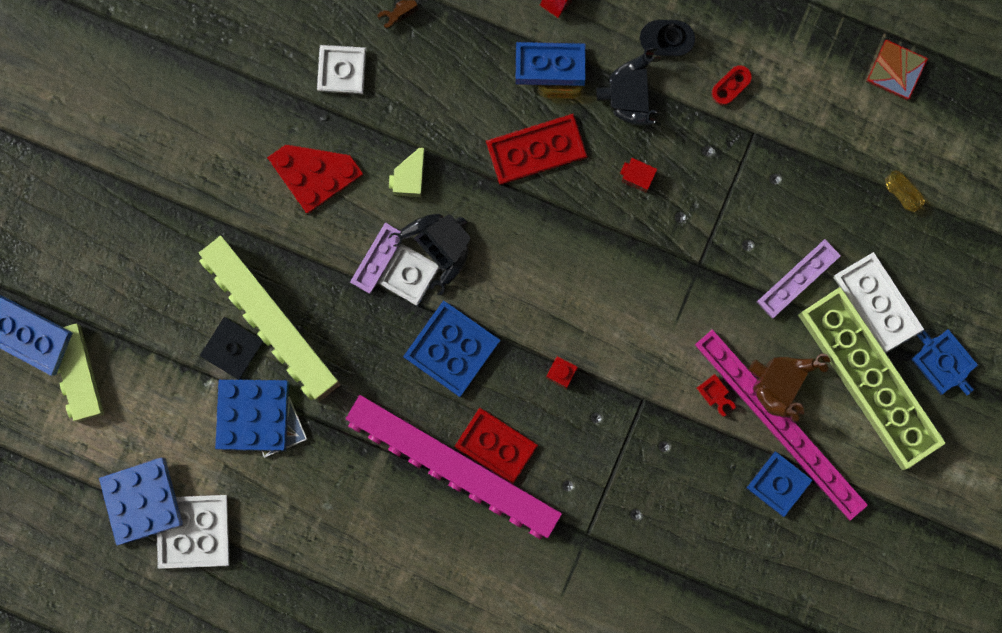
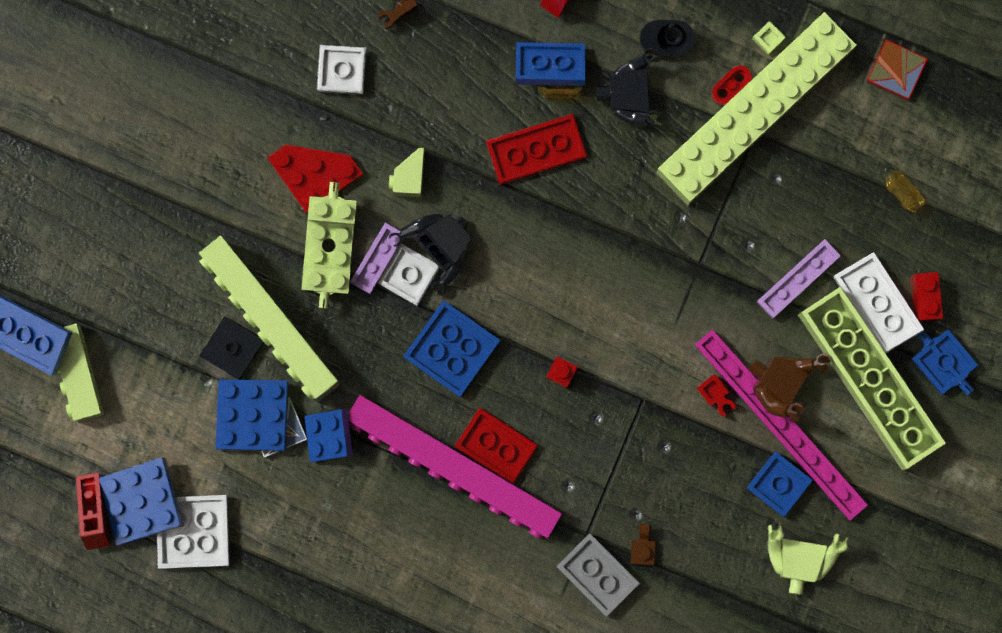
red brick [620,158,657,193] -> none
none -> red slope [76,472,110,550]
none -> yellowish green brick [301,182,356,308]
none -> blue plate [304,409,353,462]
none -> light grey plate [556,533,640,617]
none -> reddish brown plate [630,524,655,565]
none -> yellowish green brick [656,12,856,206]
none -> yellowish green plate [752,21,785,55]
none -> yellowish green torso [768,525,848,595]
none -> red brick [910,272,943,323]

